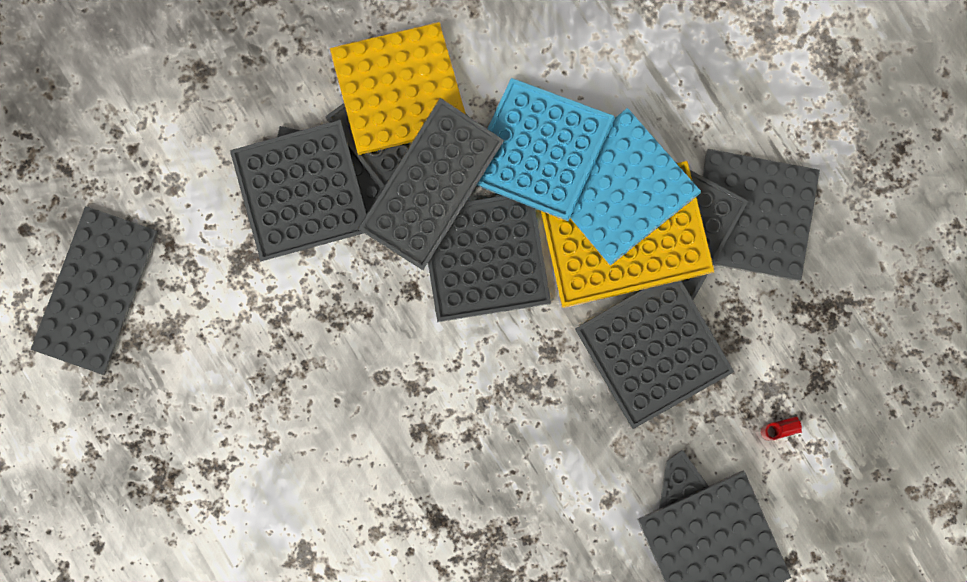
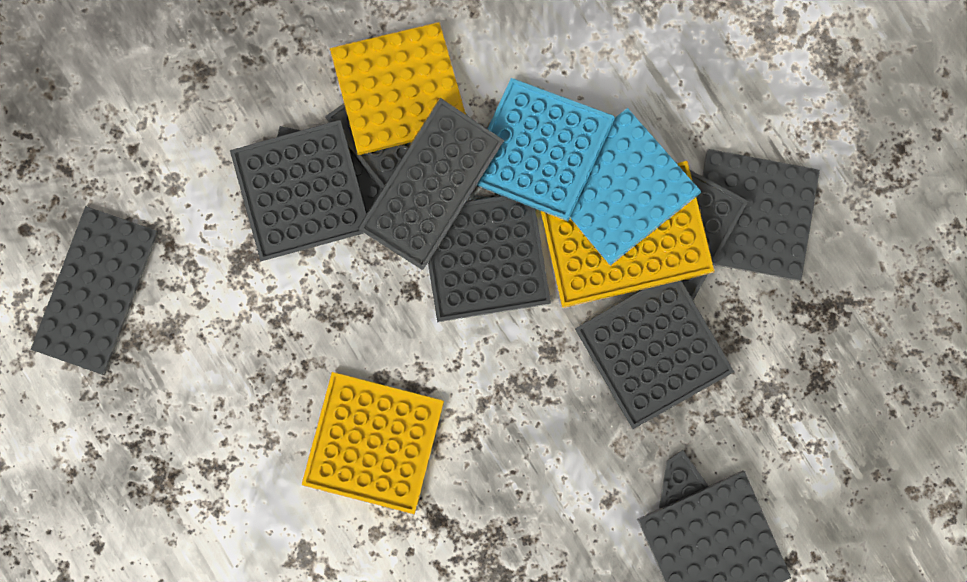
red piece [760,416,802,441] -> none
none -> yellow plate [301,372,444,514]

